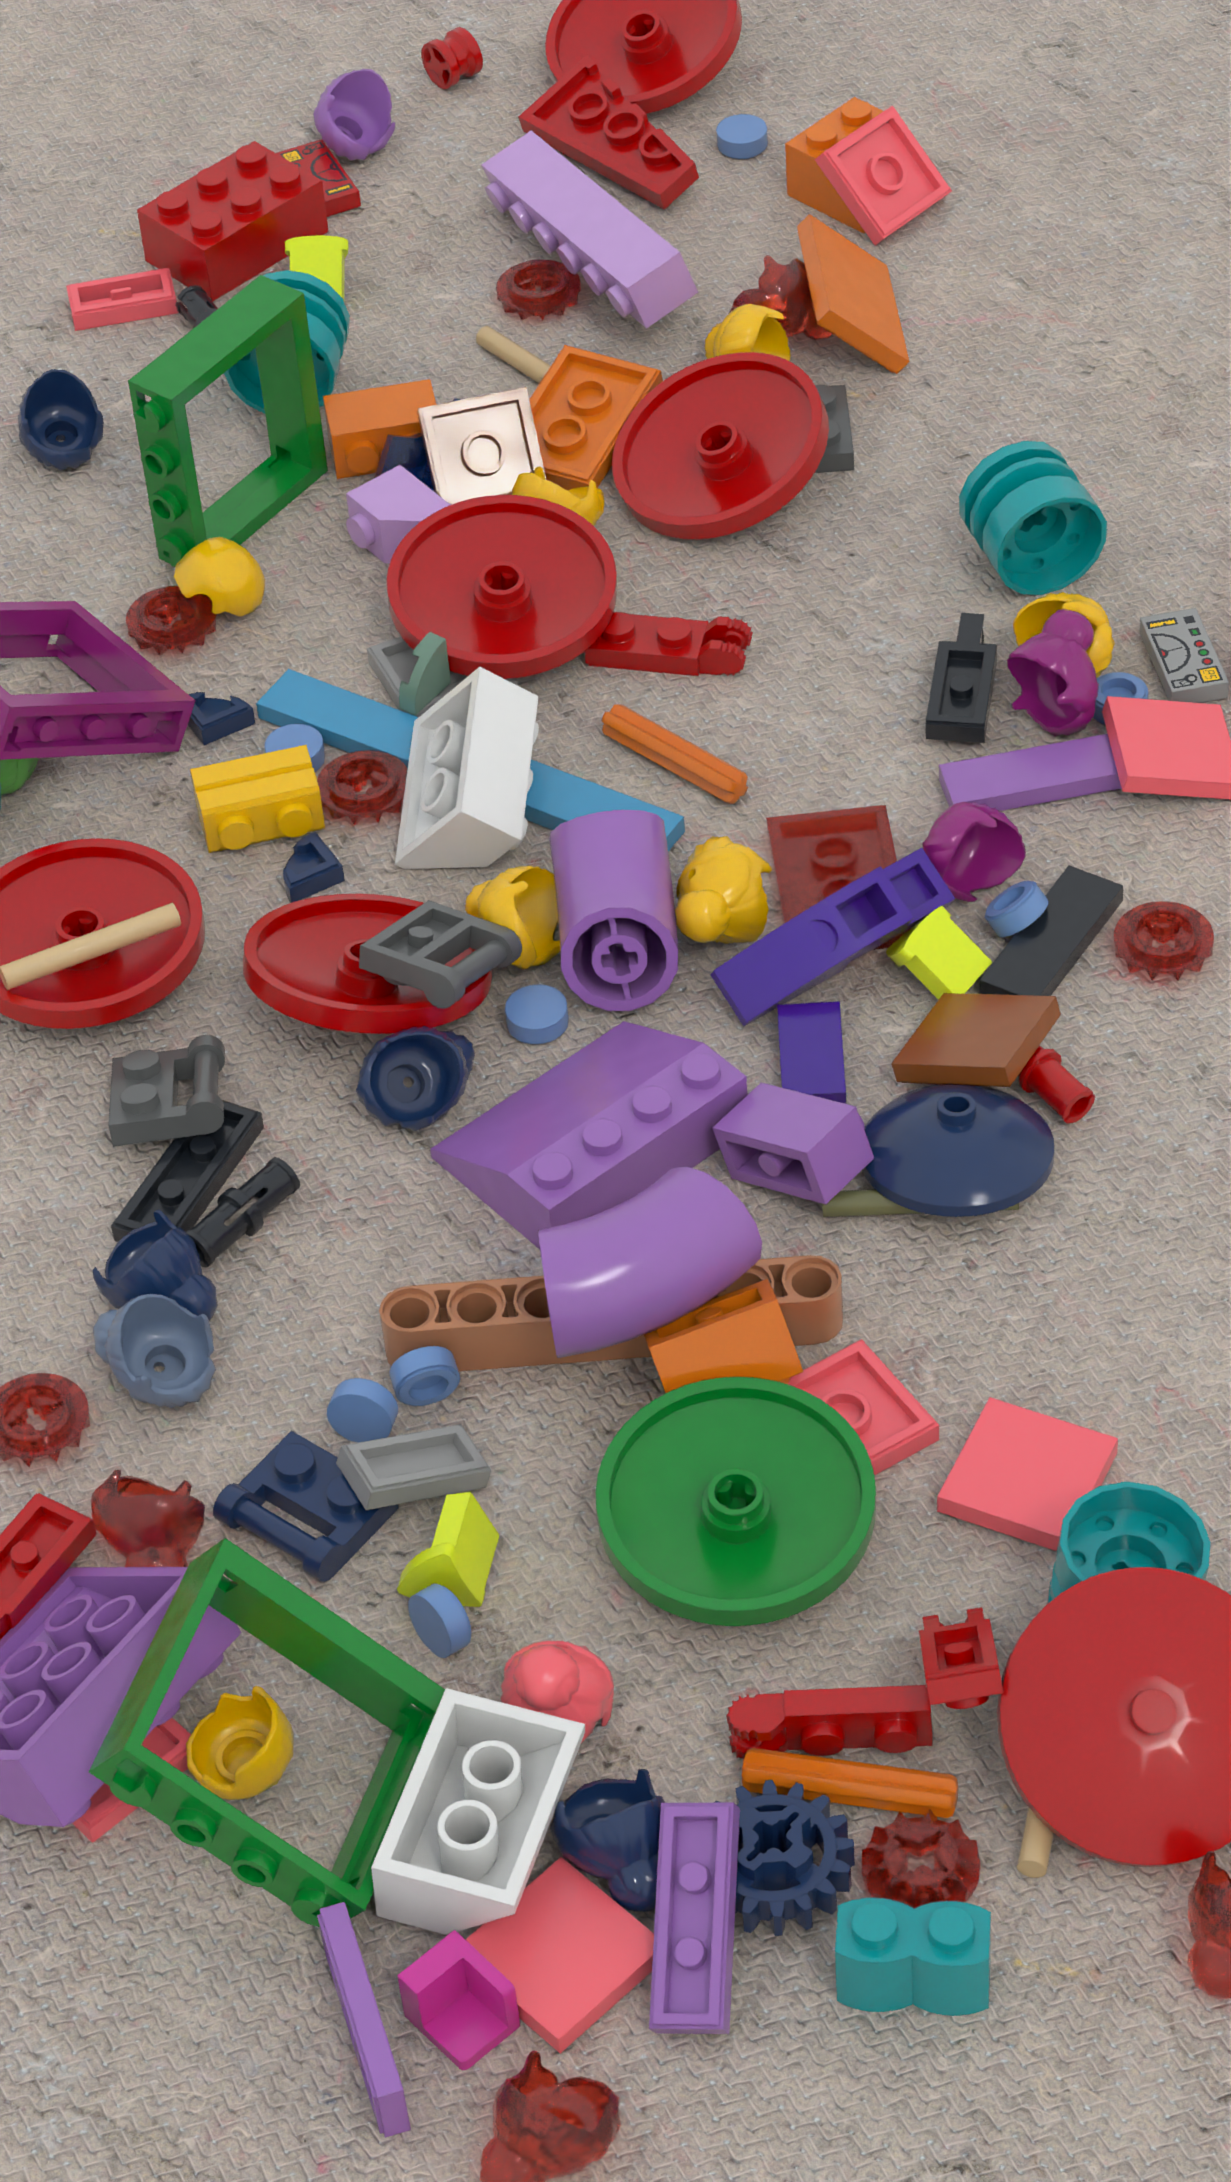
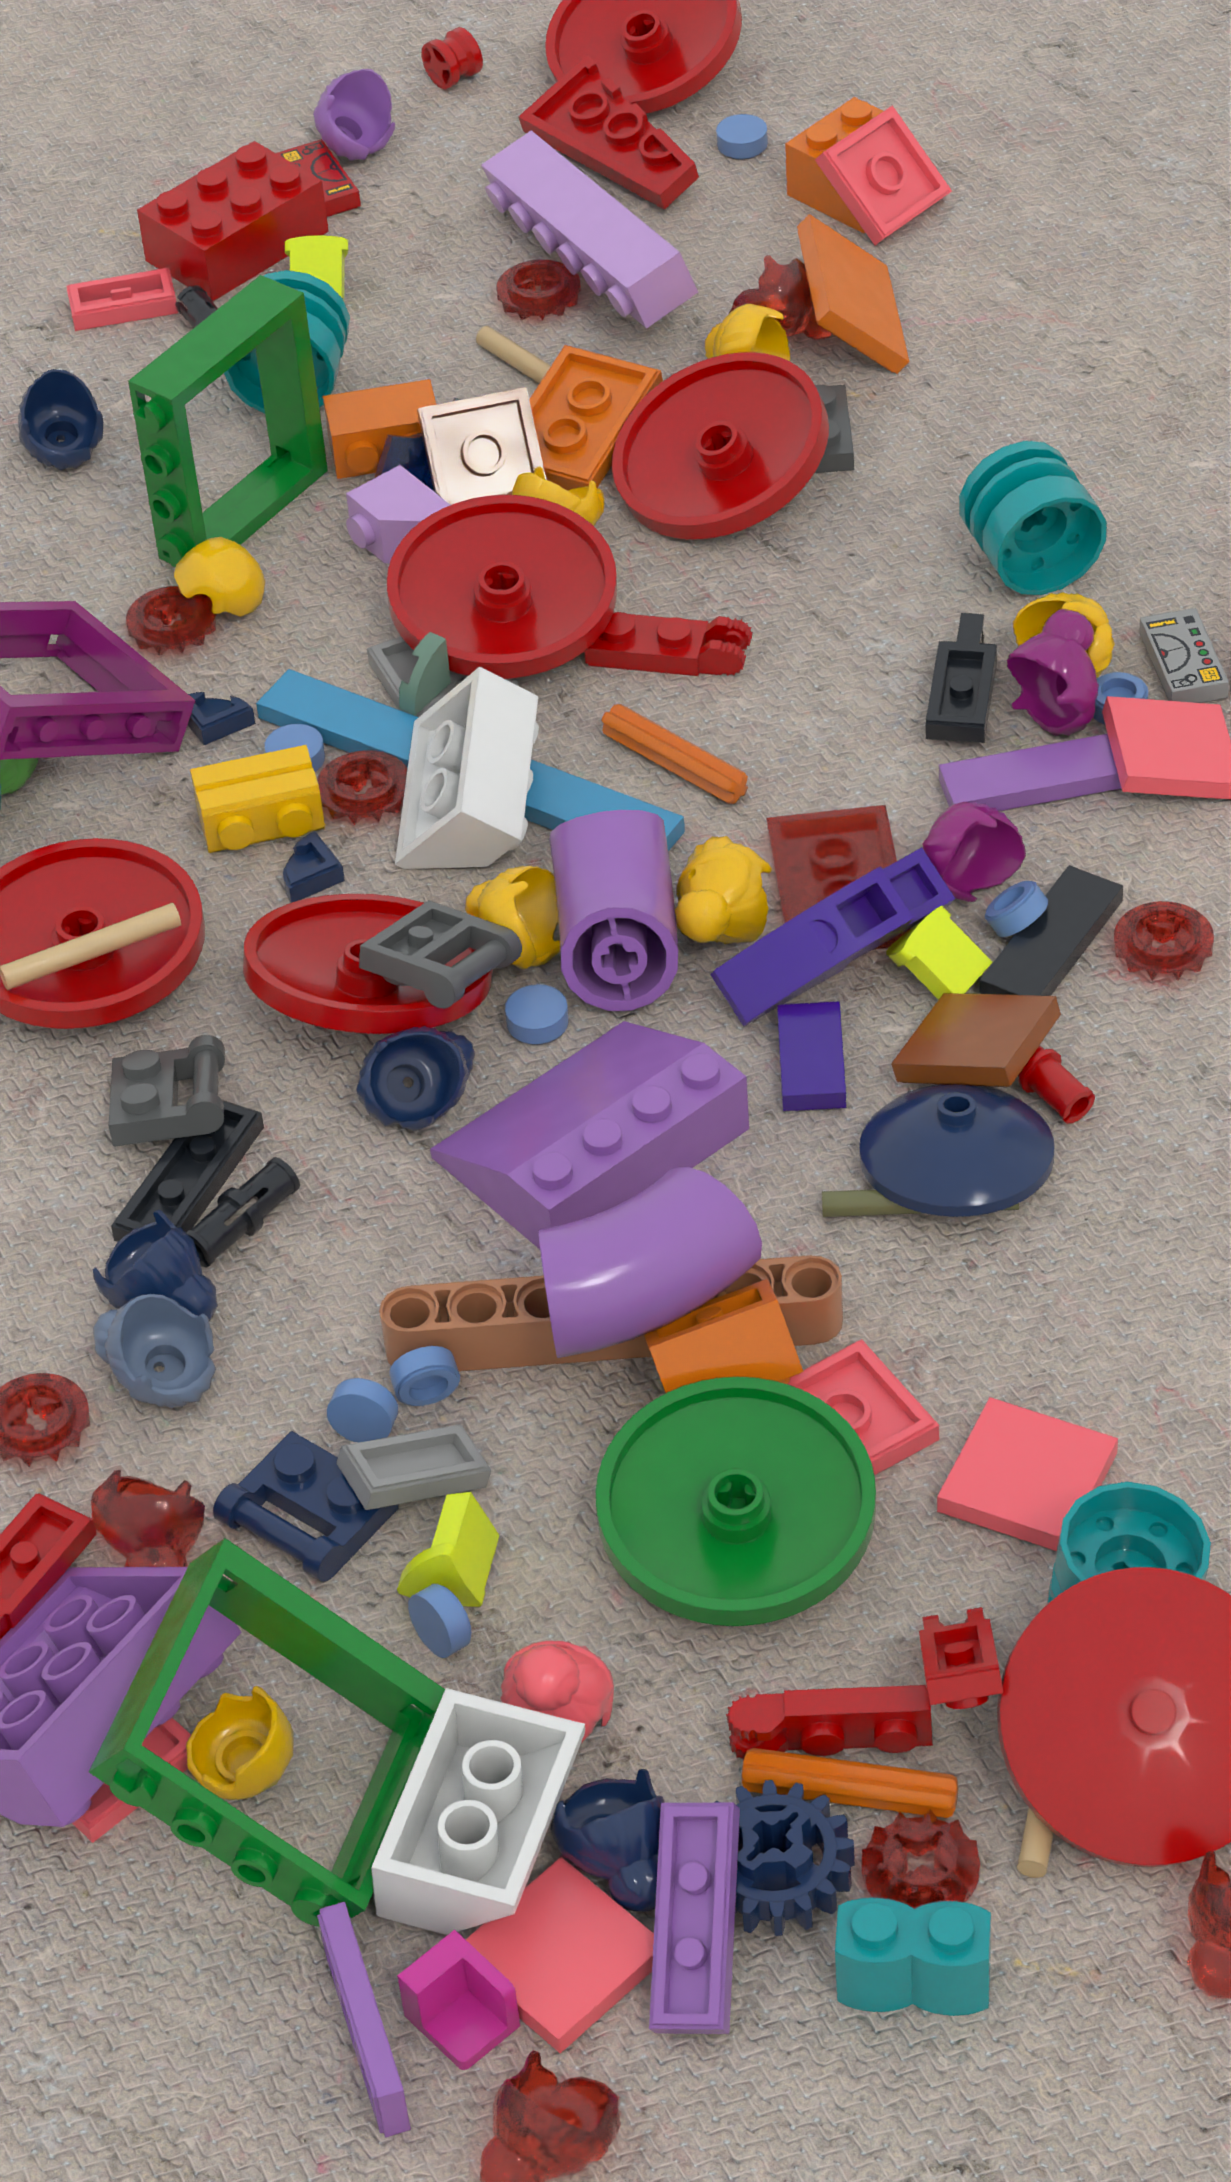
medium lavender brick [712,1082,874,1205] -> none

